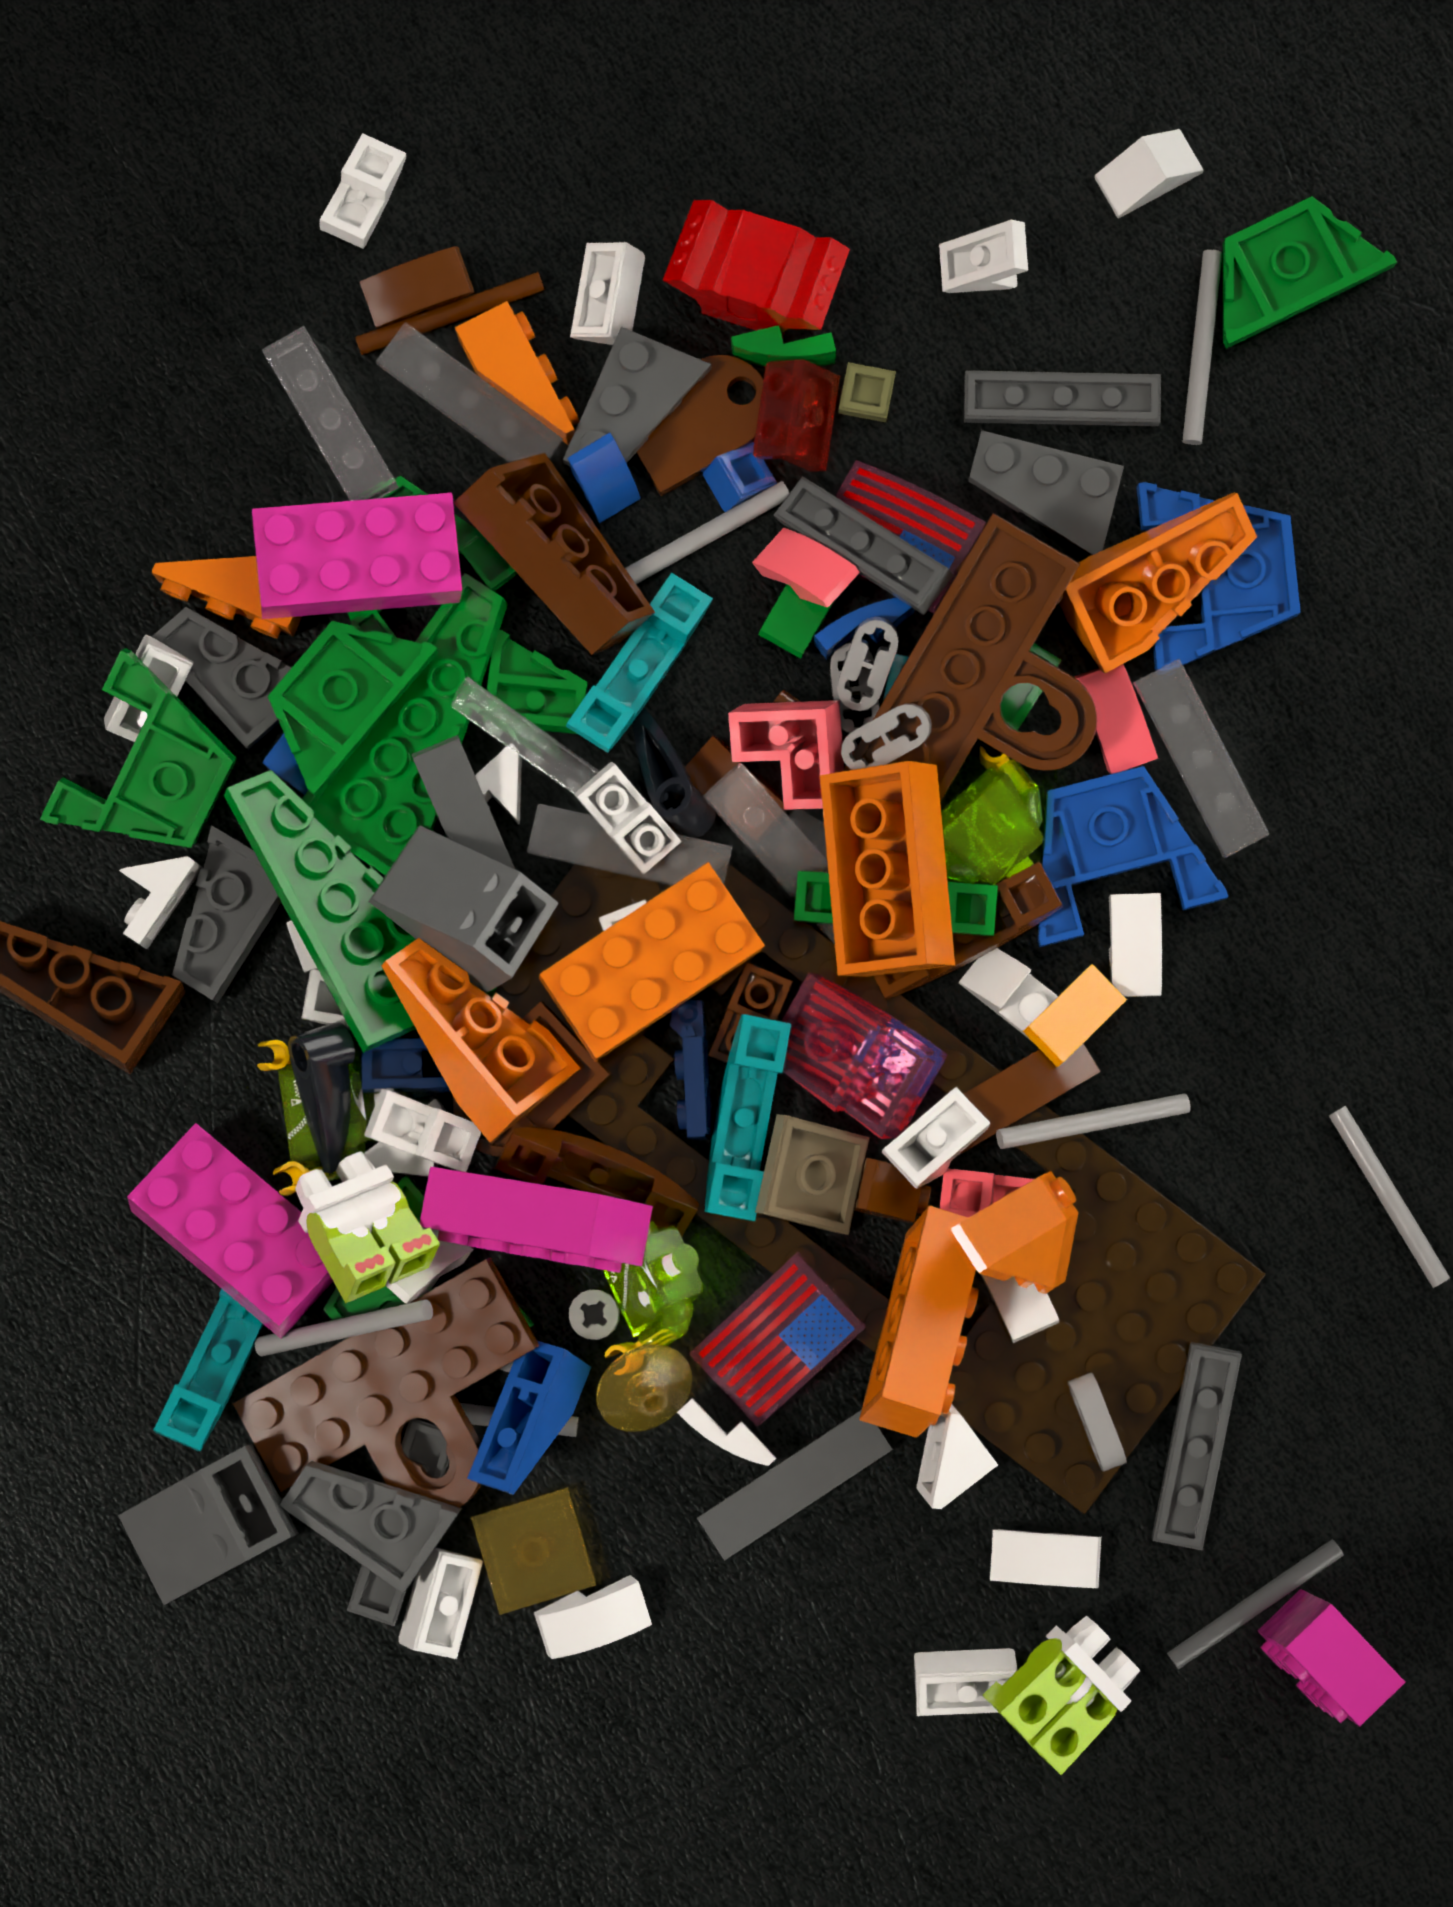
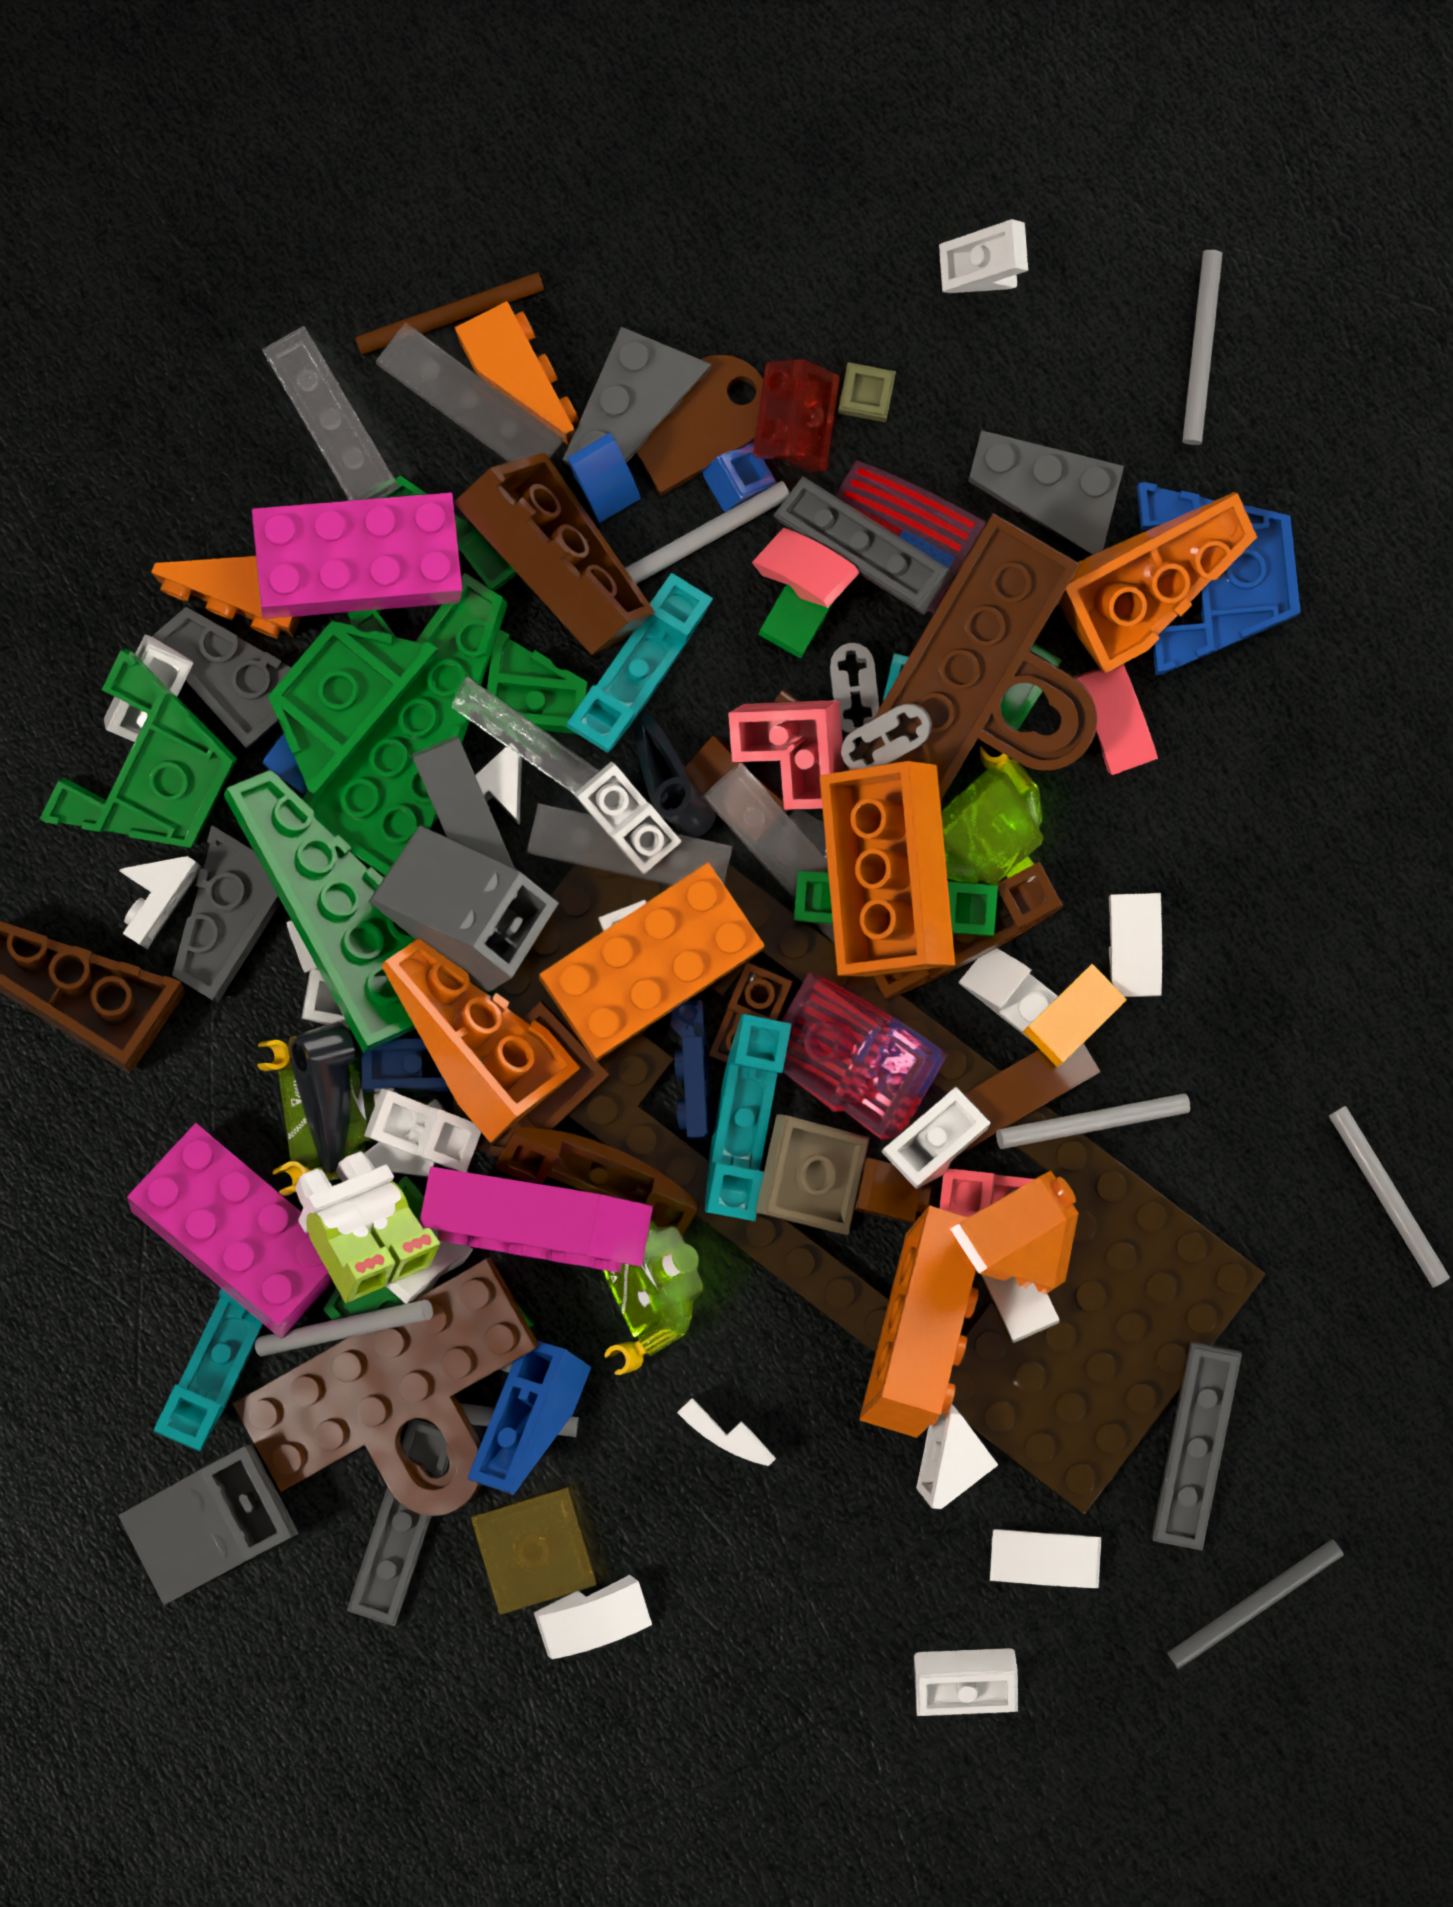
dark grey wing [279,1460,462,1593] -> none
white slope [320,133,406,249] -> none
reddish brown slope [360,246,475,328] -> none
white slope [399,1547,483,1659] -> none
light grey wheel [569,1290,620,1340] -> none
white slope [570,242,645,345] -> none
clear yellow dish [596,1344,693,1432] -> none
red slope [663,200,850,339] -> none
slope [689,1252,867,1427] -> none
dark grey tile [697,1409,893,1561] -> none
green slope [731,325,836,369] -> none
blue slope [814,598,915,659] -> none
light grey beam [837,616,899,711] -> none
dark grey tile [964,371,1161,426] -> none
lime hips [982,1616,1140,1775] -> none
blue wing [1038,766,1228,948] -> none
light grey beam [1068,1372,1127,1472] -> none
white slope [1094,129,1203,219] -> none
clear tile [1133,659,1270,857] -> none
green wing [1223,196,1397,349] -> none
dark pink brick [1257,1589,1405,1726] -> none

